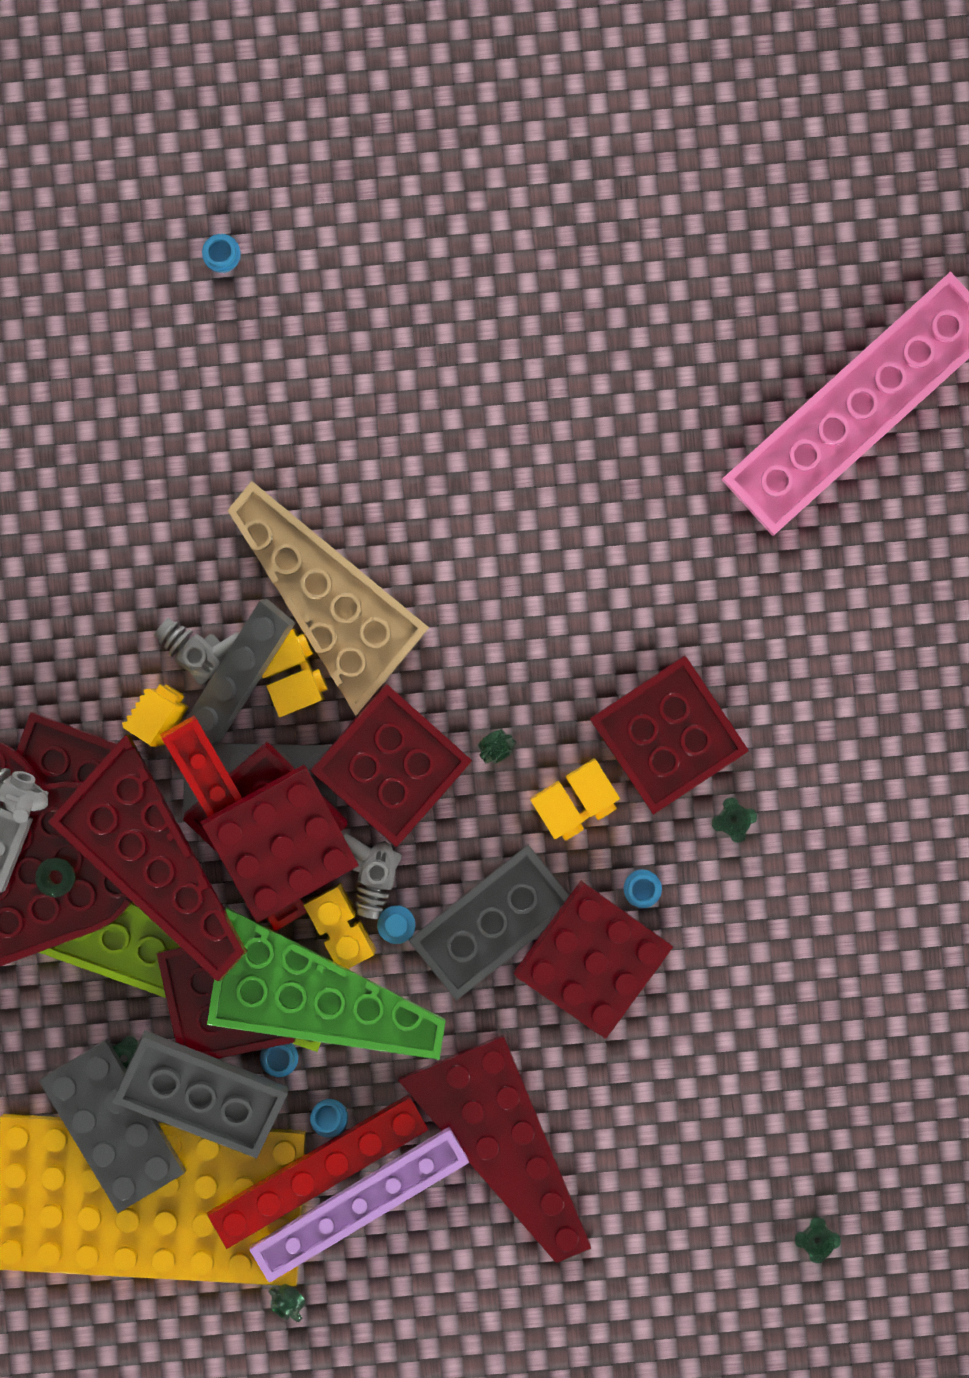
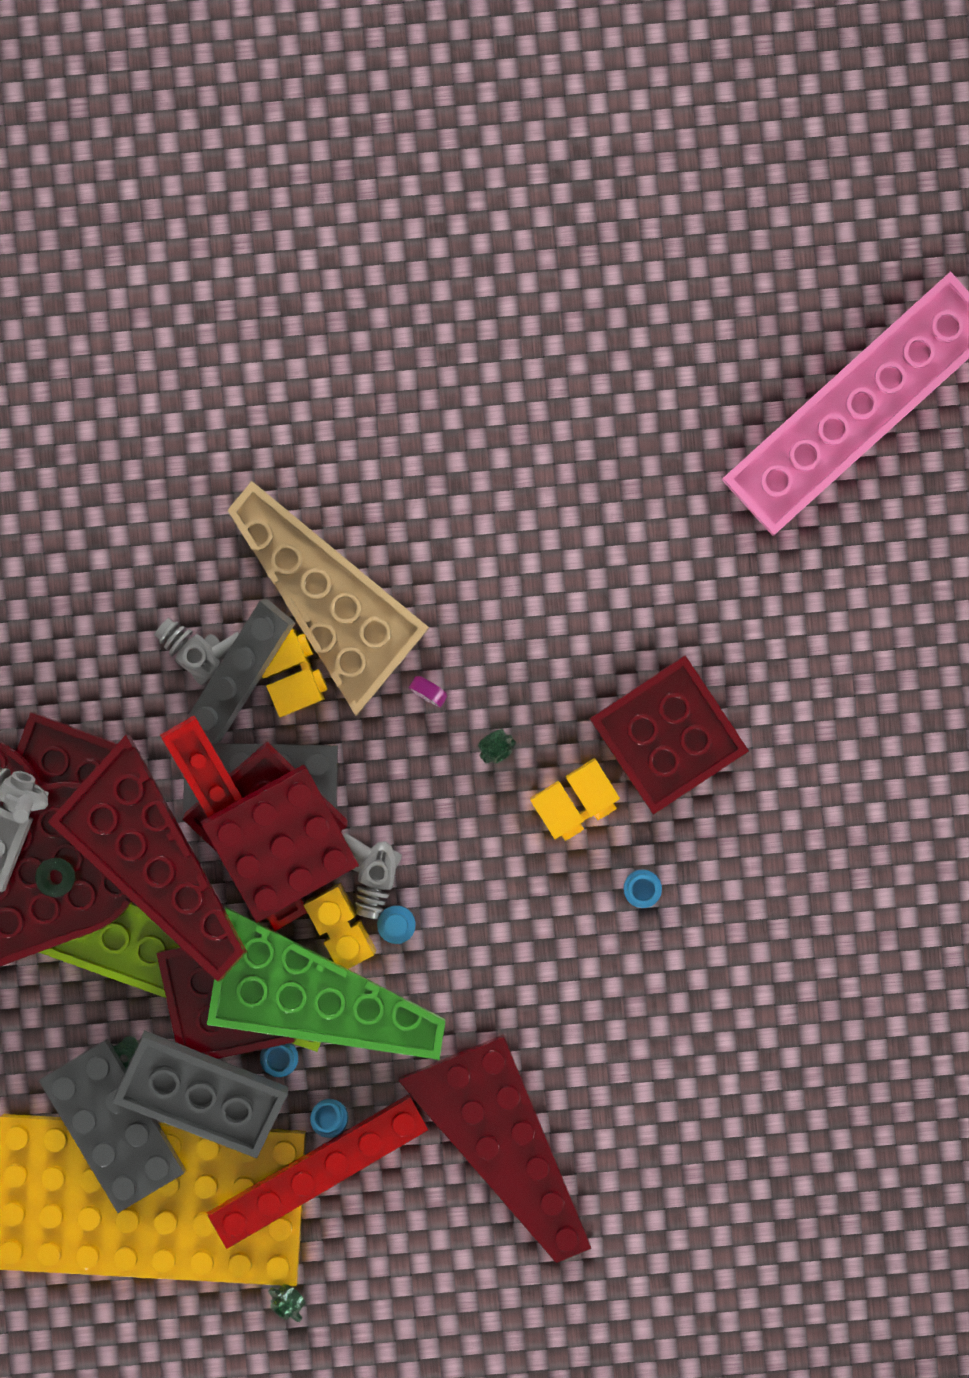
yellow brick [122,684,189,747] -> none
dark azure plate [202,234,241,273] -> none
lavender plate [249,1127,469,1283] -> none
dark red plate [309,684,472,847] -> none
dark grey plate [409,844,569,1001] -> none
dark red plate [513,880,673,1039] -> none
clear green plate [712,797,757,843] -> none
clear green plate [794,1217,841,1263] -> none
none -> magenta tile [408,676,448,708]

